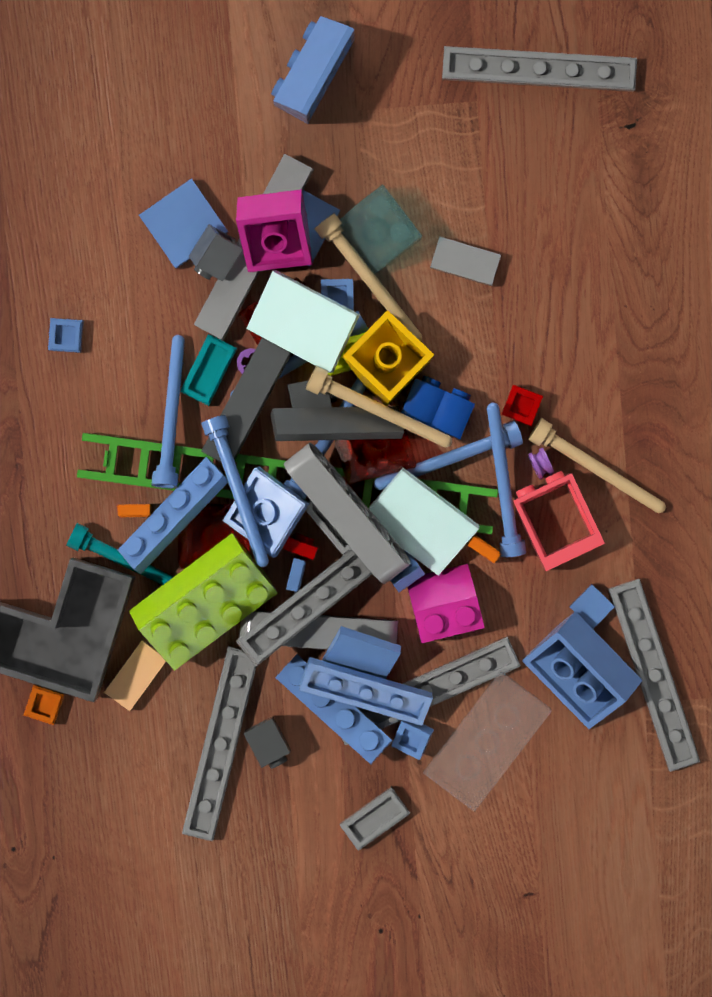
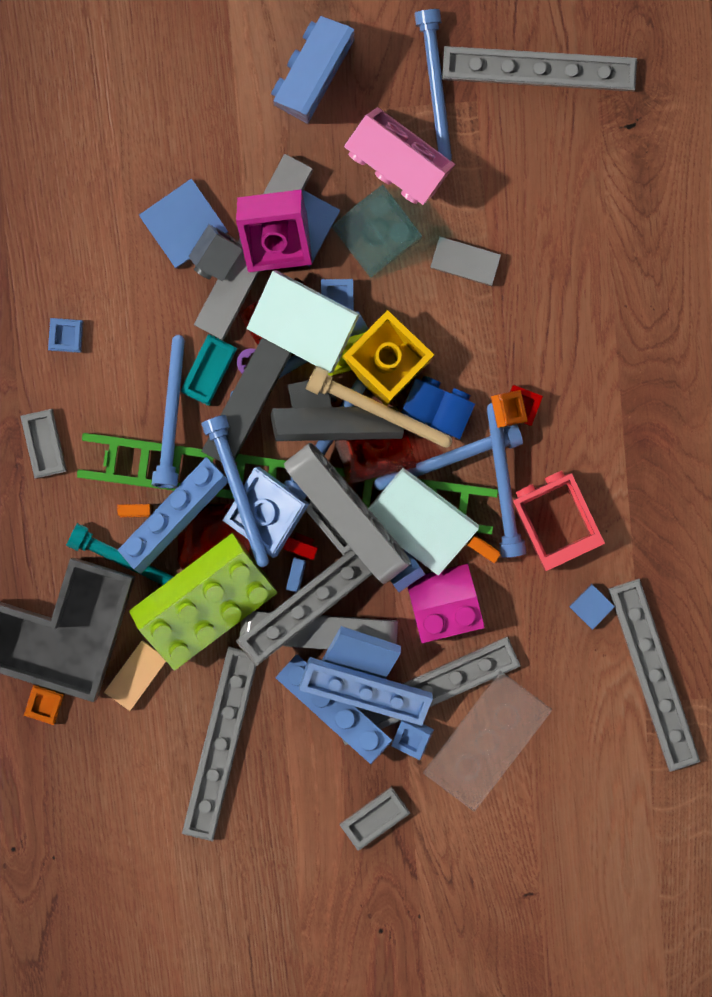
dark grey brick [243,716,291,769] -> none
tan piece [314,213,422,341] -> none
medium blue slope [522,611,643,729] -> none
tan piece [528,418,666,513] -> none
medium lavender bush [528,447,554,480] -> none
none -> light grey tile [20,409,67,479]
none -> bright pink brick [344,107,455,205]
none -> medium blue piece [415,9,452,161]
none -> orange tile [491,390,527,428]

